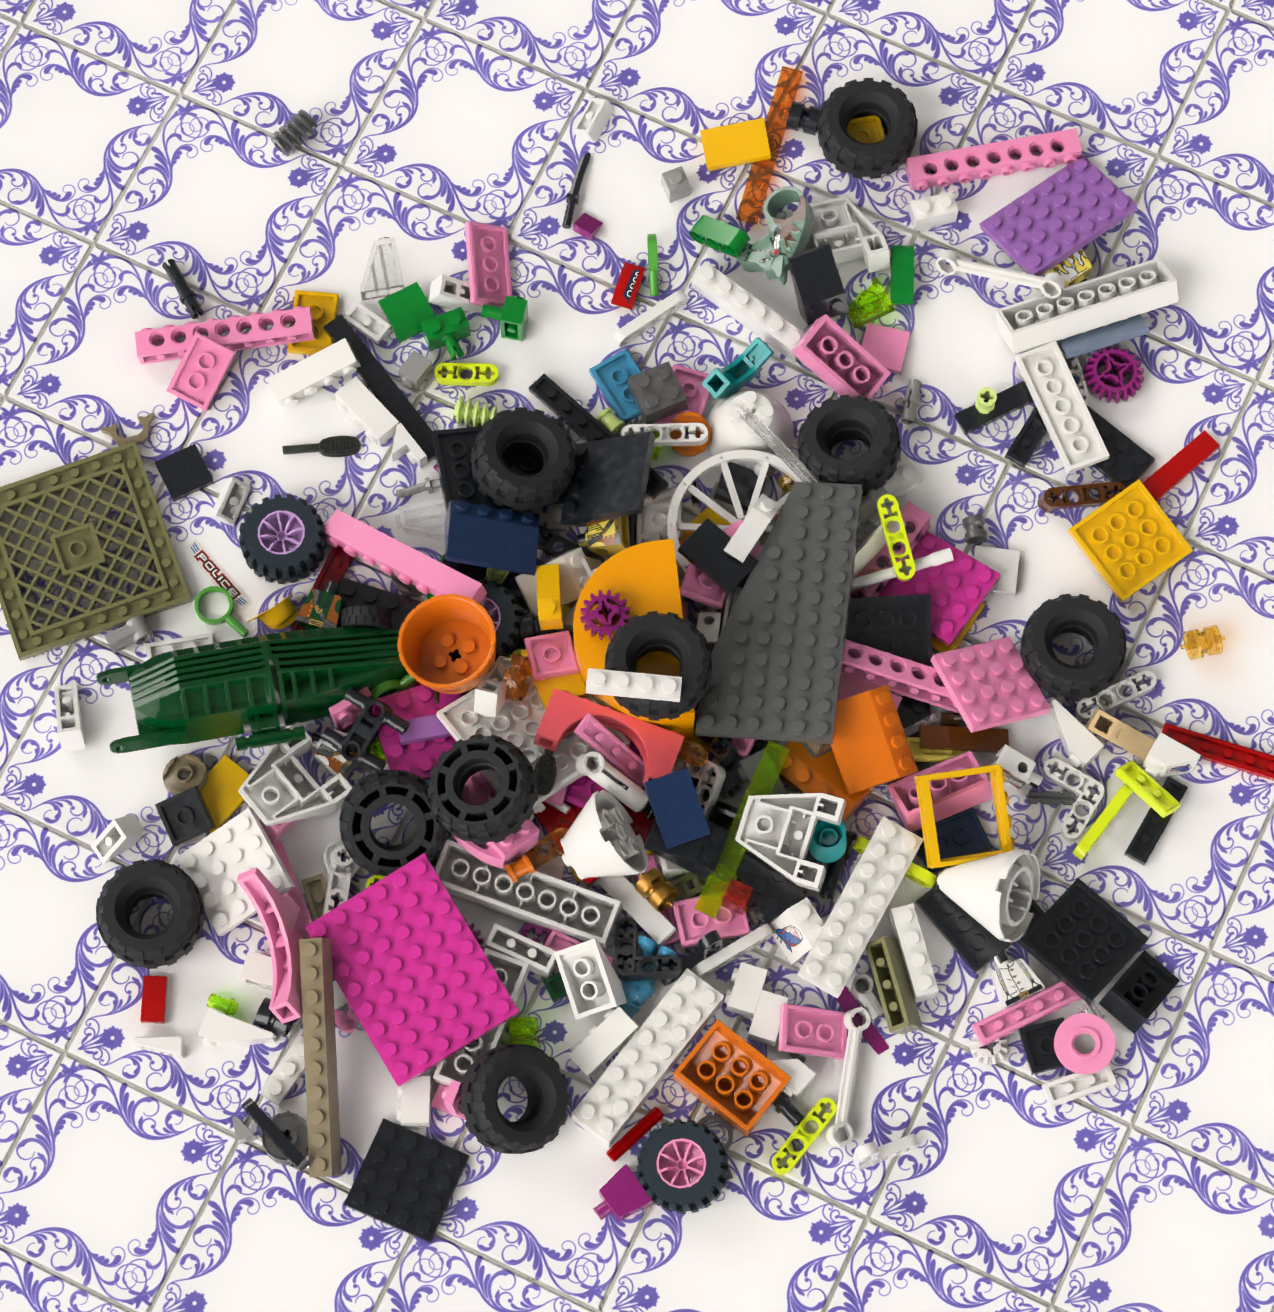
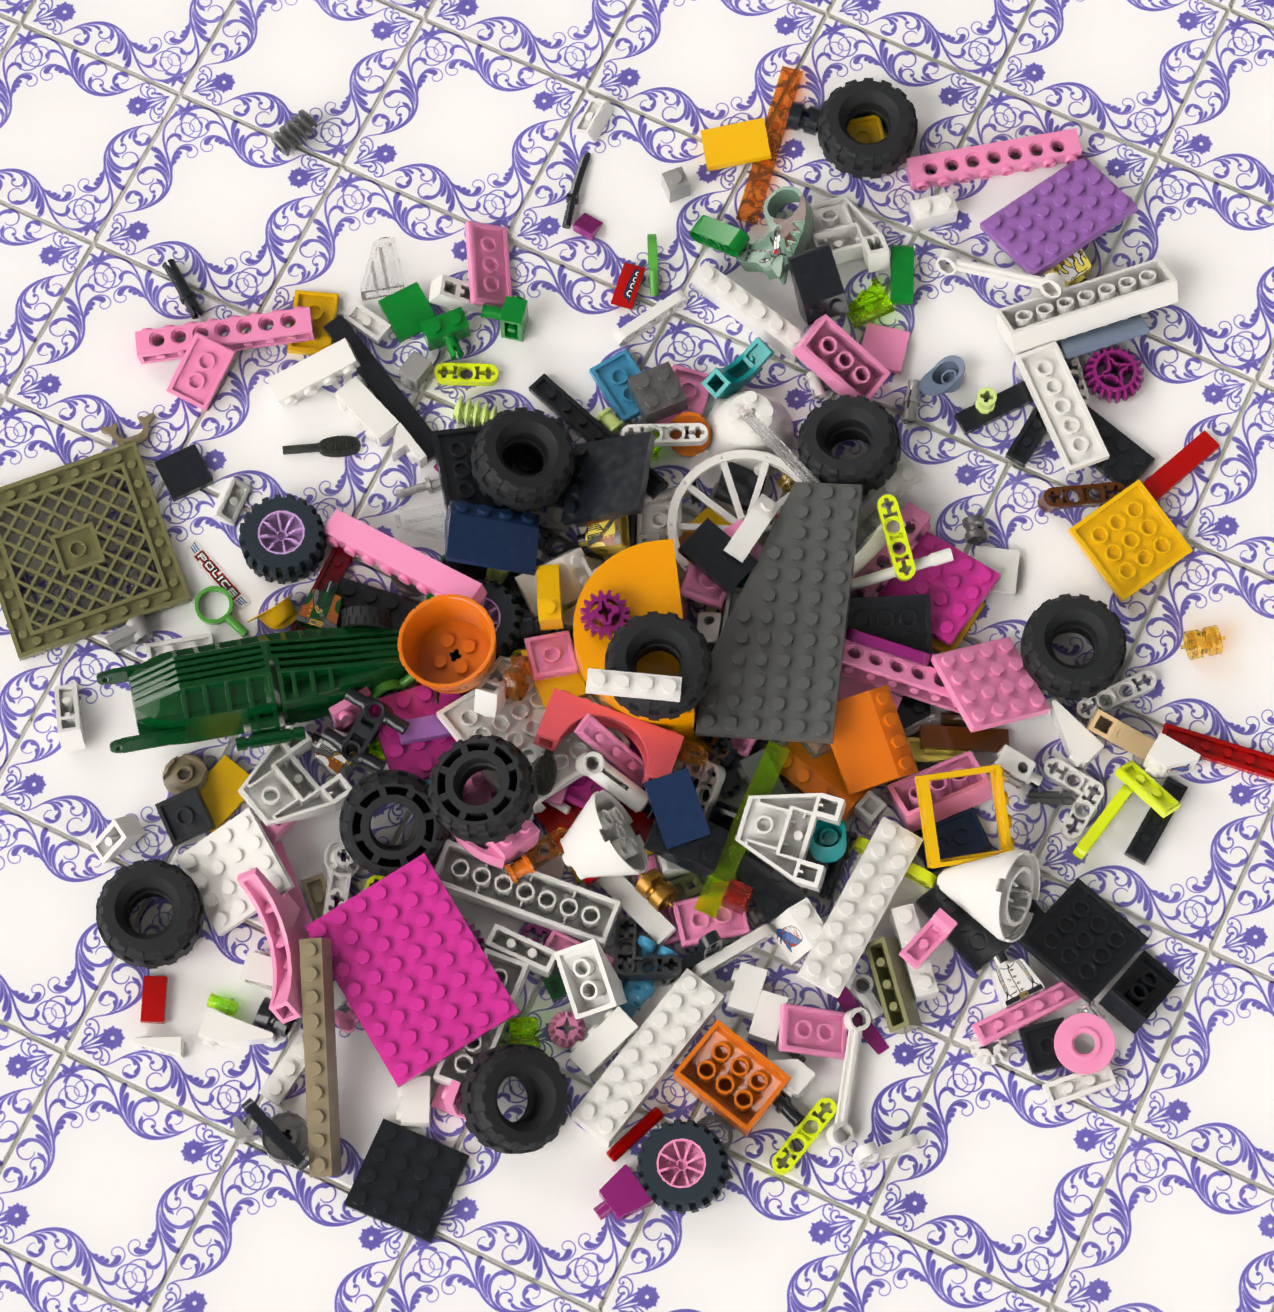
none -> bright pink gear [548,1010,586,1048]
none -> white pin [805,371,827,400]
none -> magenta beam [846,627,932,665]
none -> light grey brick [853,790,887,829]
none -> bright pink bracket [899,908,958,970]
none -> sand blue piece [919,355,965,396]

